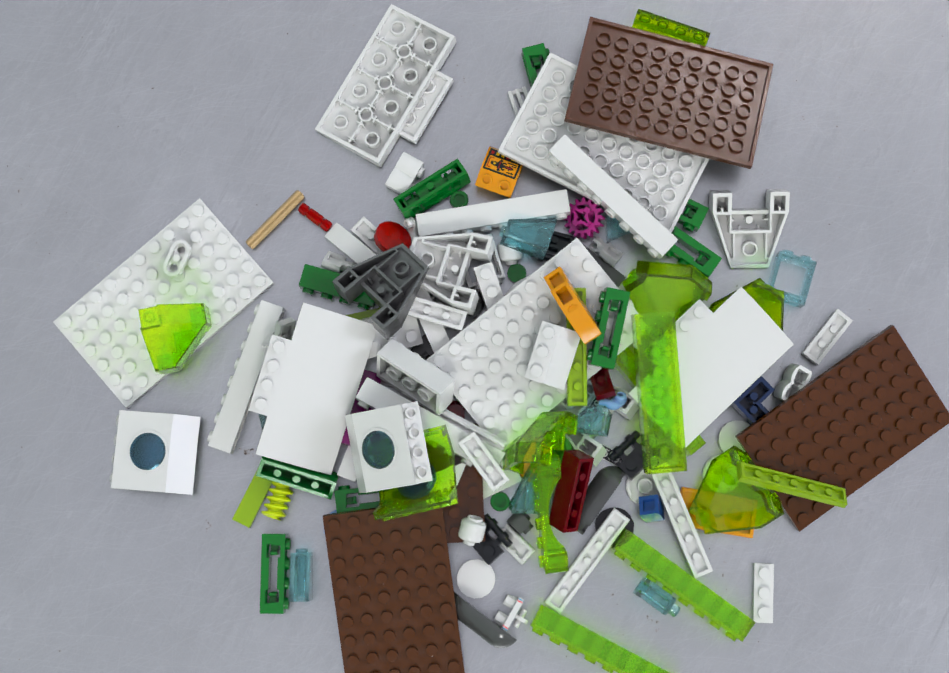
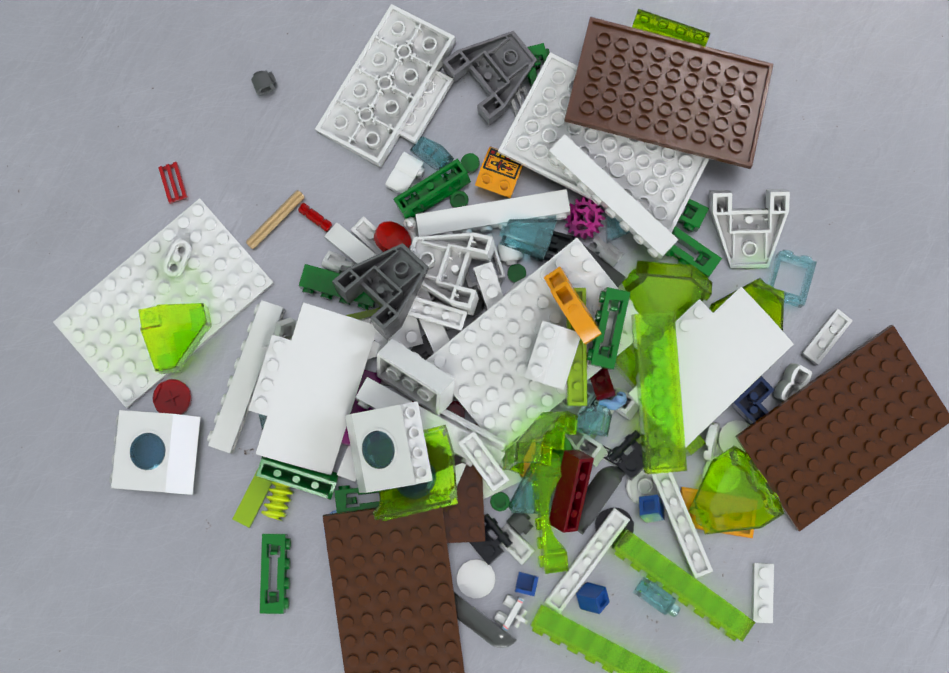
clear light blue slope [289,549,313,602] -> none
white head [458,515,486,546] -> none
lime tile [736,461,848,508] -> none
none -> red tile [152,379,192,415]
none -> red tile [158,162,188,204]
none -> dark grey plate [251,70,276,95]
none -> clear light blue slope [410,136,454,171]
none -> flat silver wedge [442,31,537,125]
none -> green tile [461,153,480,173]
none -> blue panel [514,572,539,596]
none -> blue panel [576,582,610,614]
none -> white tile [704,422,720,461]

